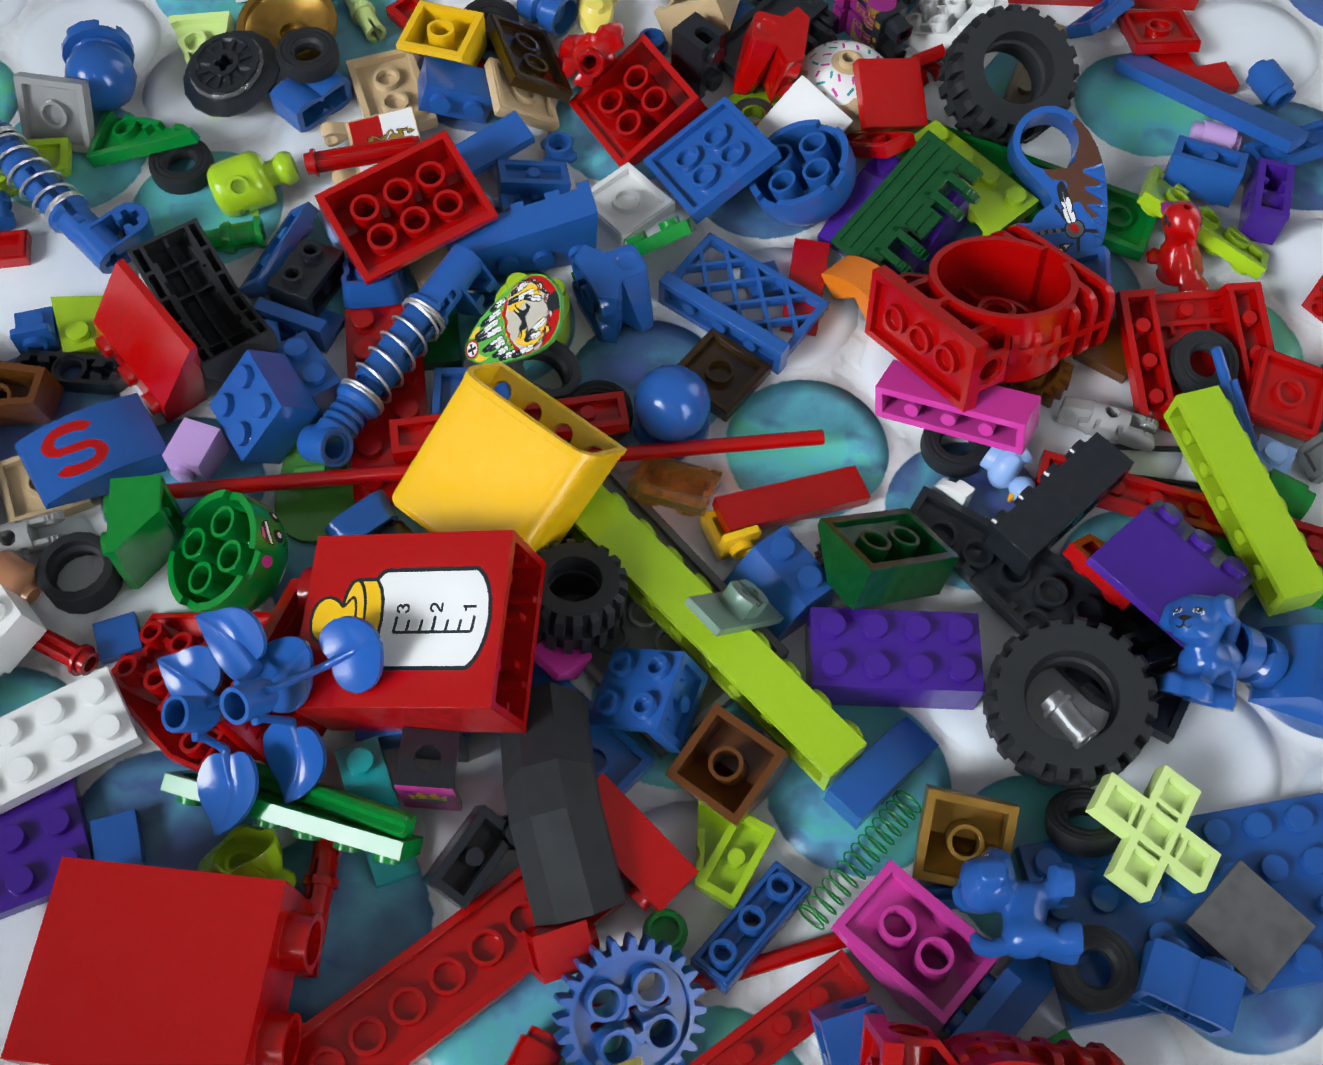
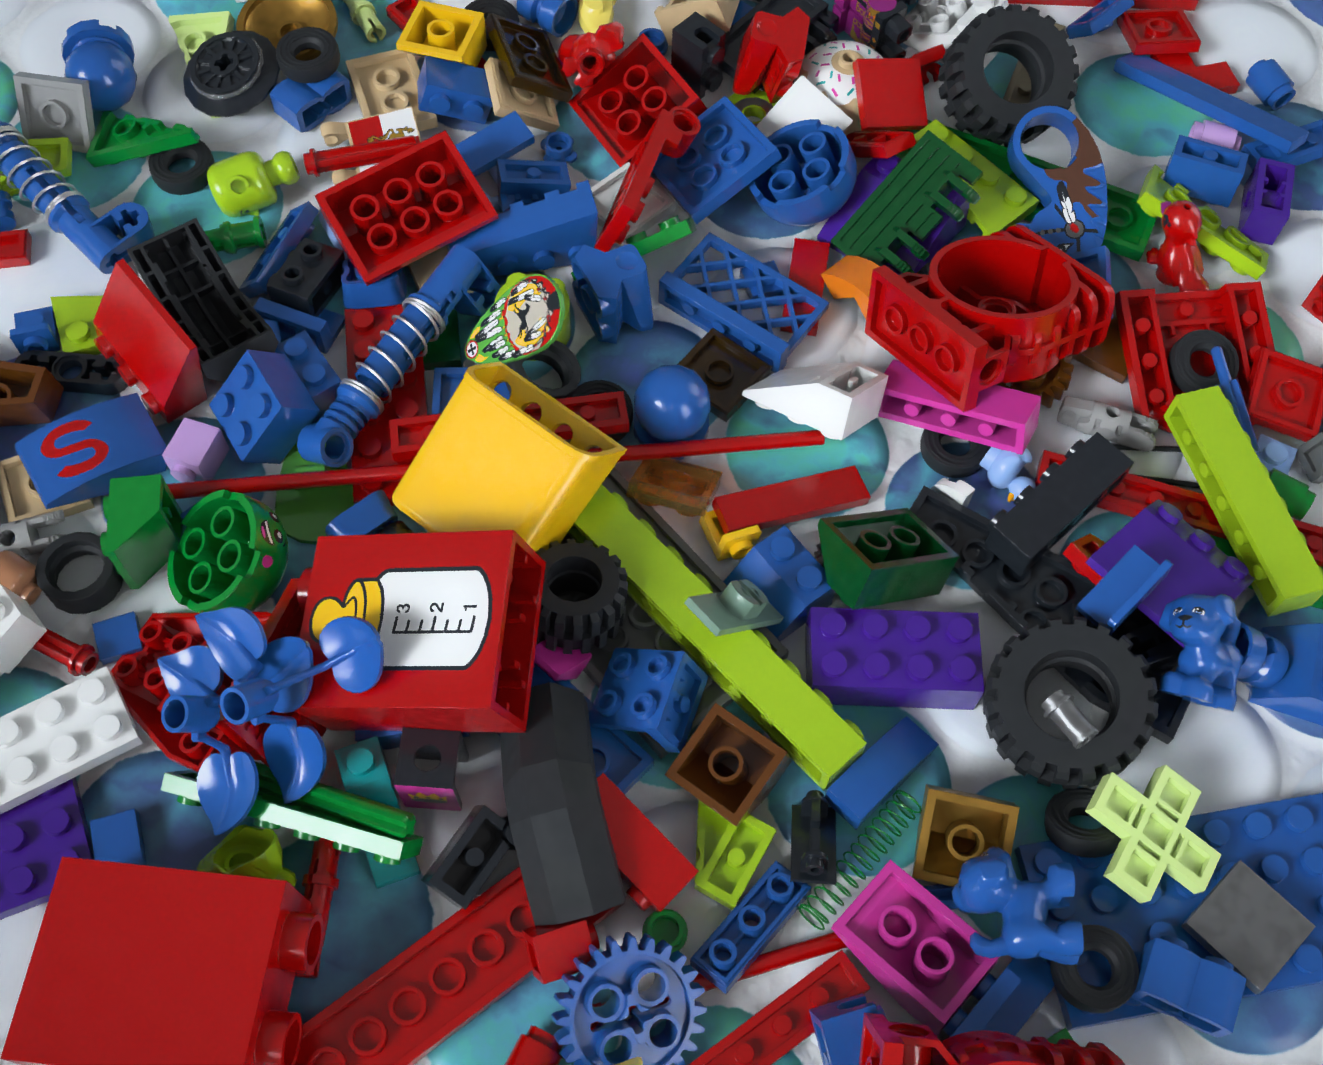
none -> red hinge [594,106,701,252]
none -> white slope [742,361,889,440]
none -> black hinge [790,790,836,885]
none -> blue panel [1076,545,1174,635]

